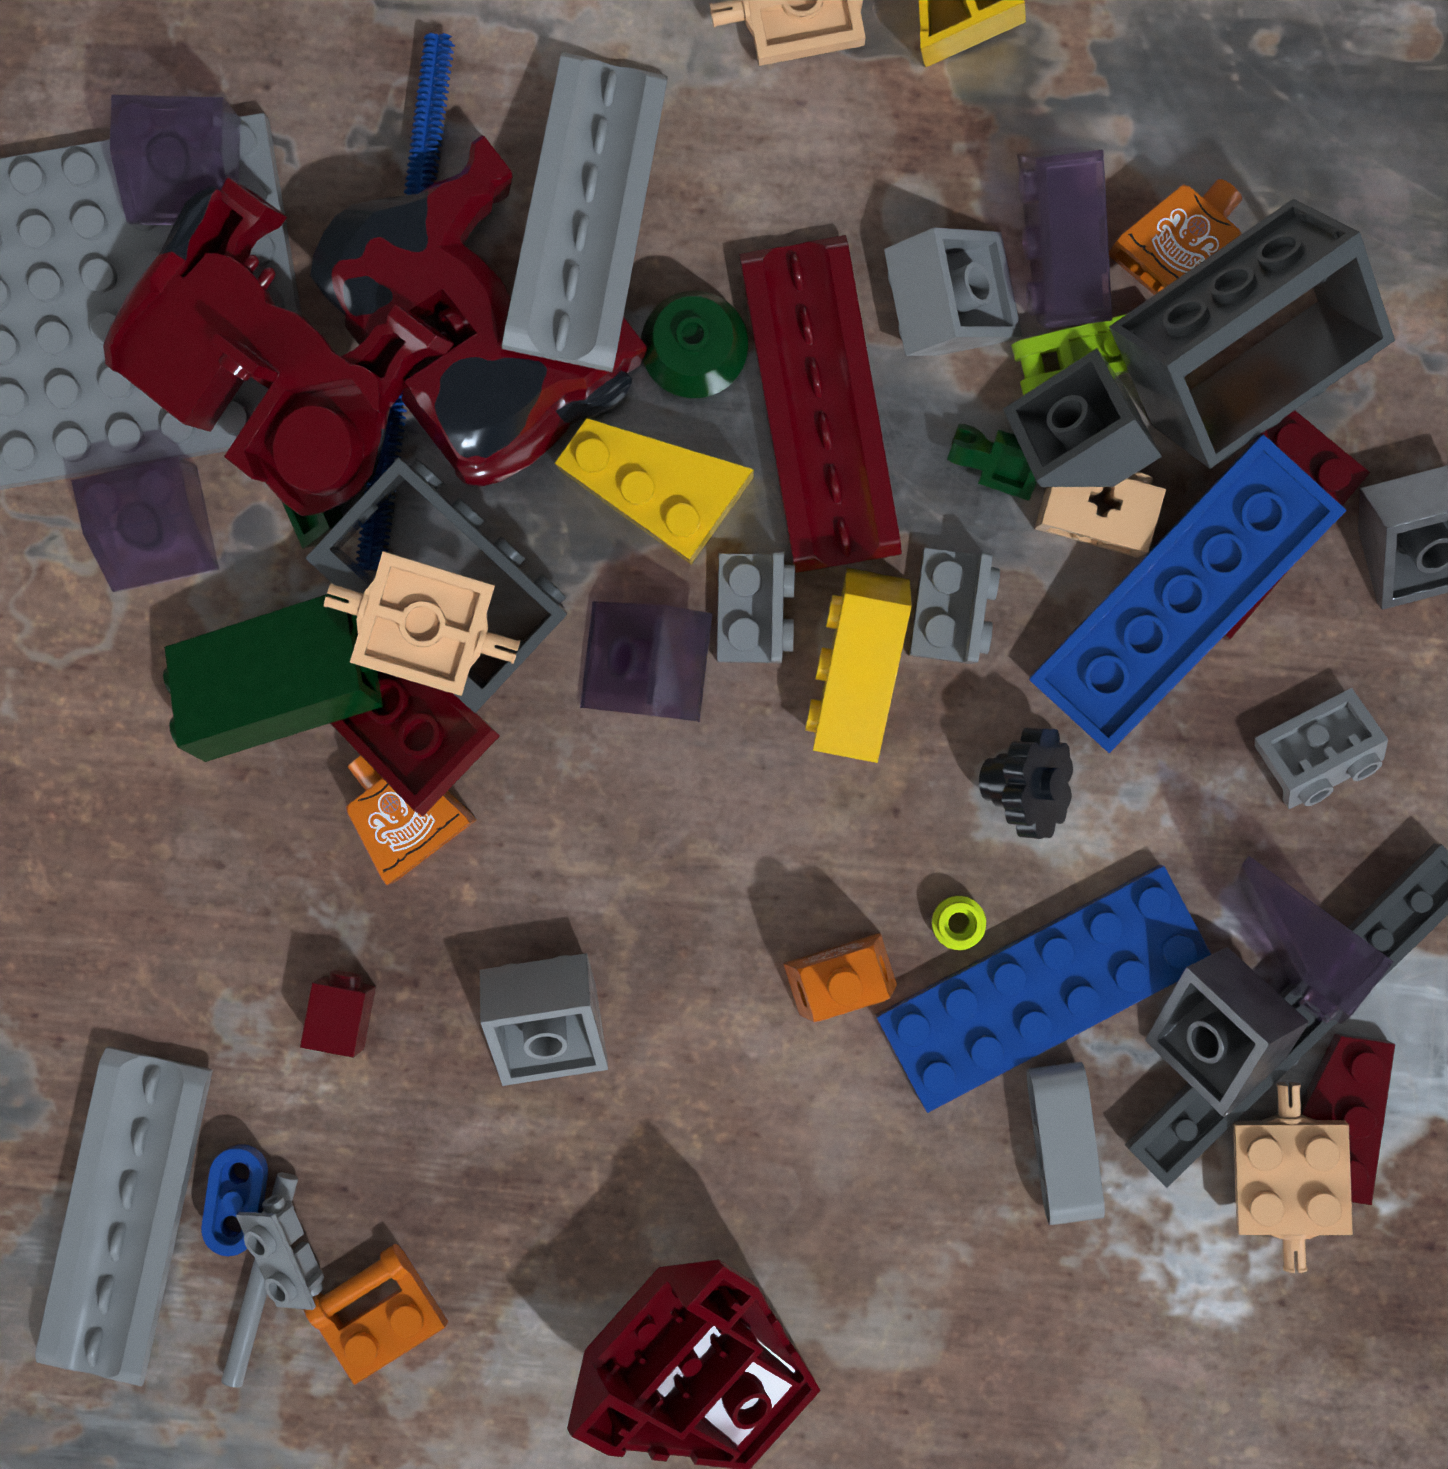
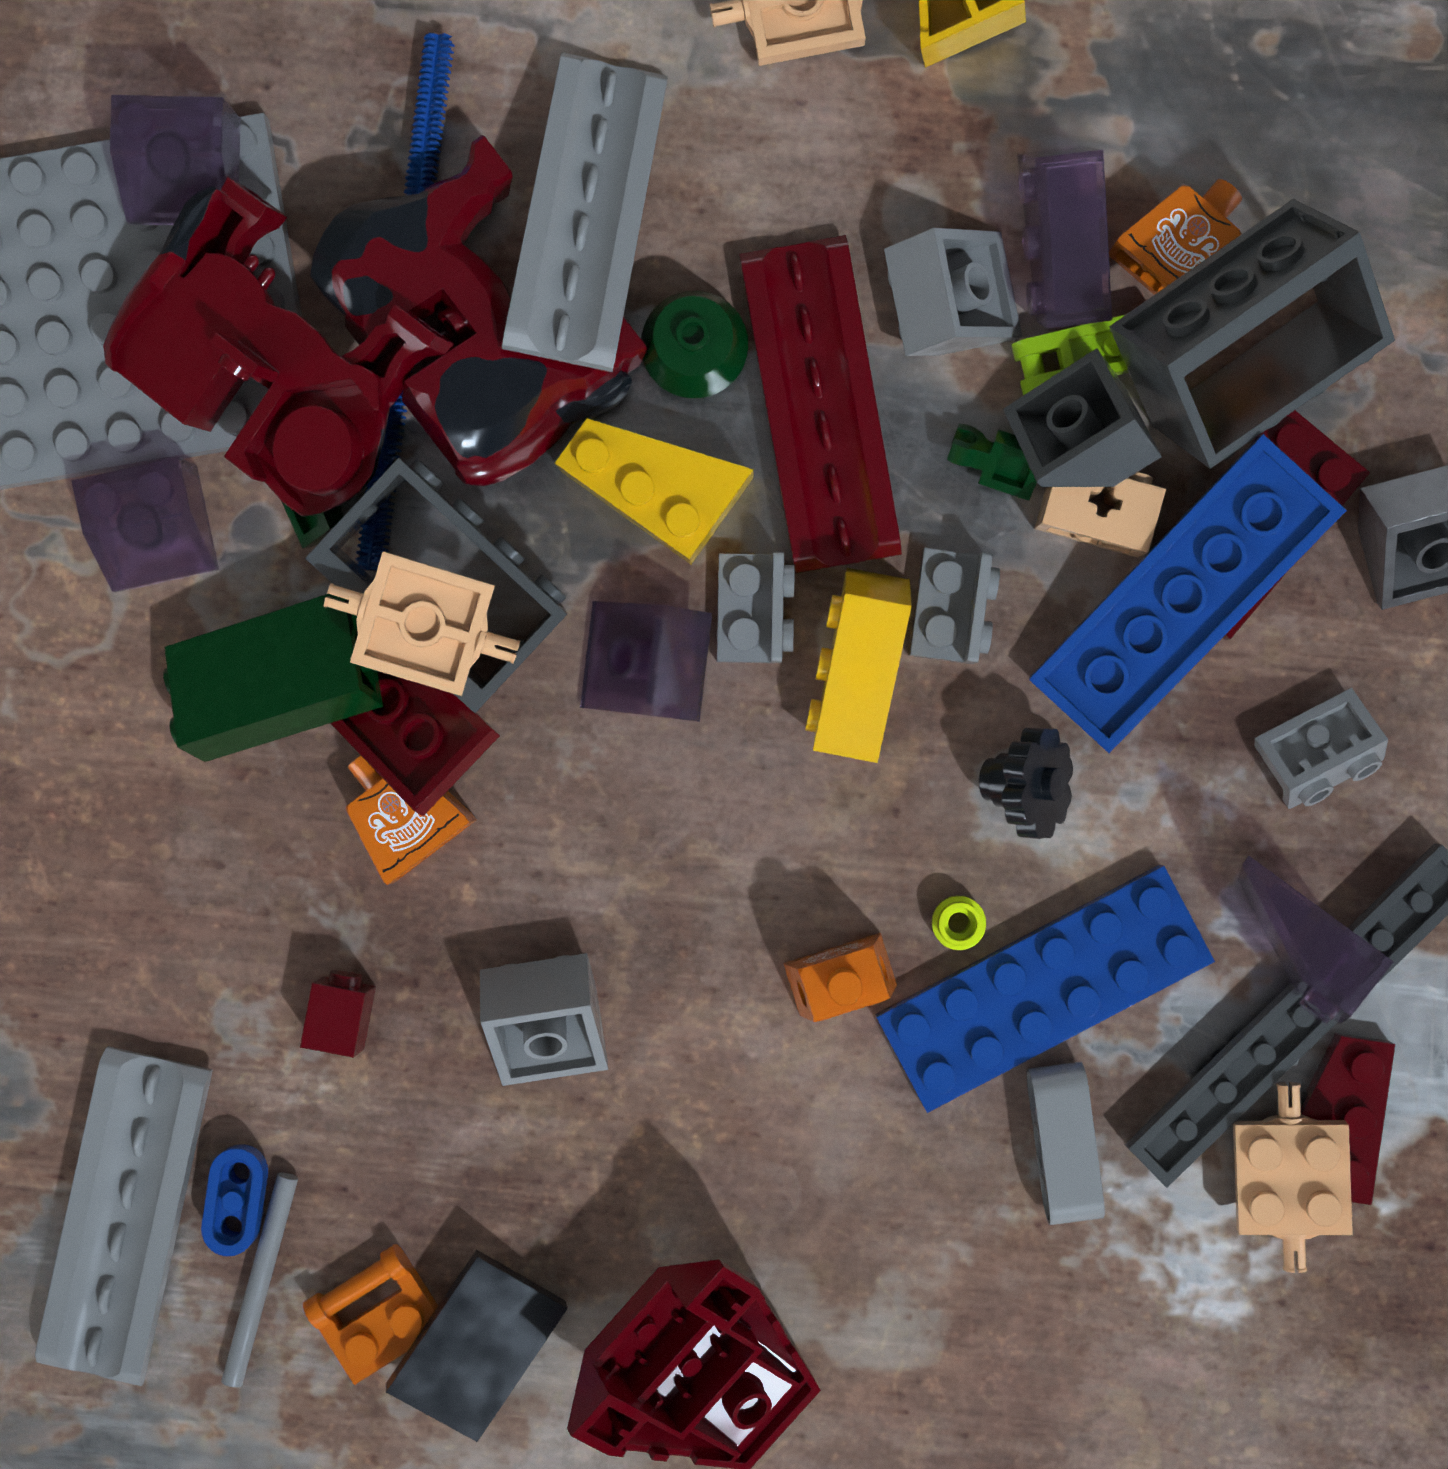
light grey hinge [236,1194,324,1310] -> none
flat silver slope [1145,947,1309,1117] -> none
none -> black tile [386,1249,568,1442]

